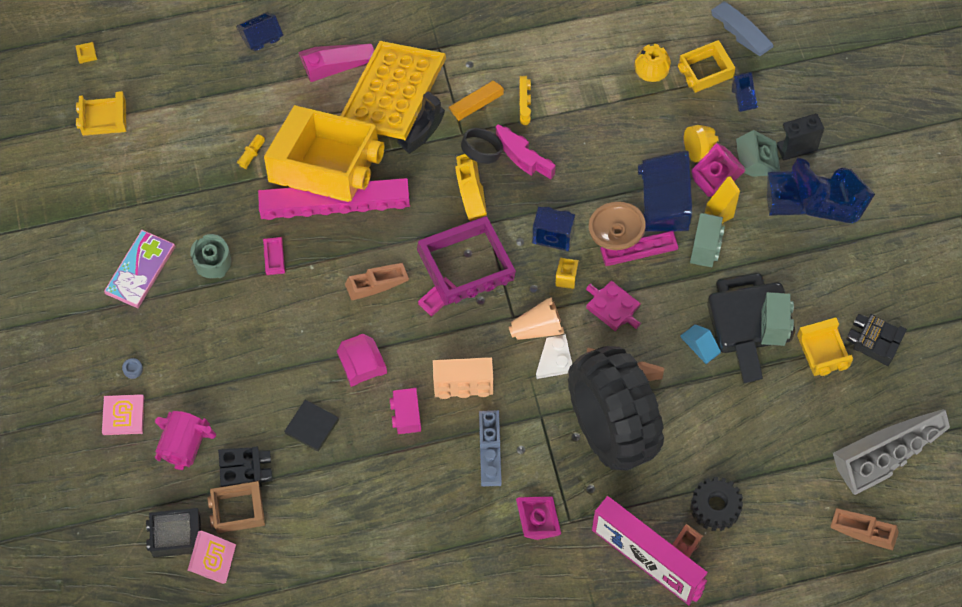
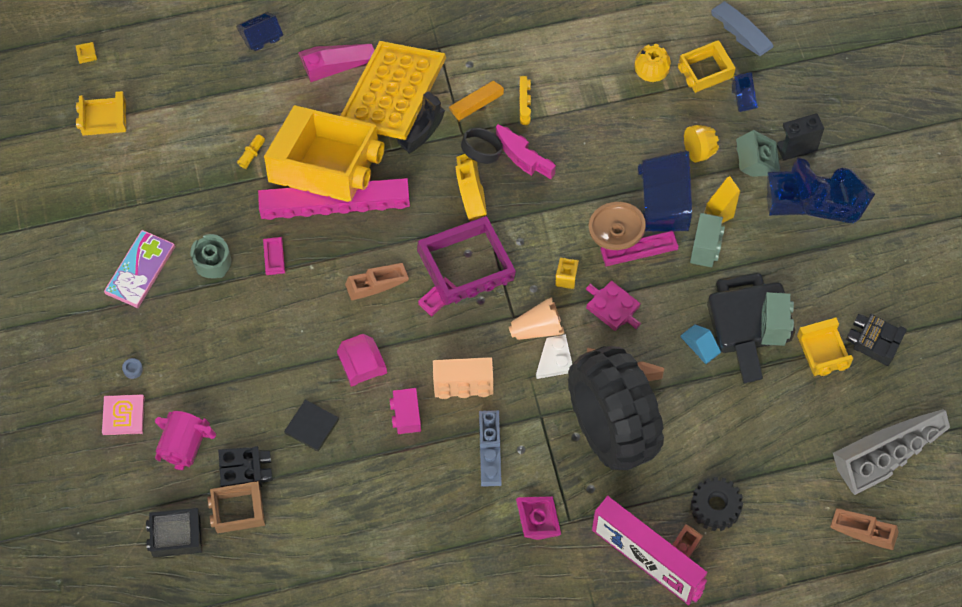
bright pink tile [188,531,236,584] -> none
clear blue brick [532,206,575,251] -> none
dark pink slope [691,143,746,197] -> none

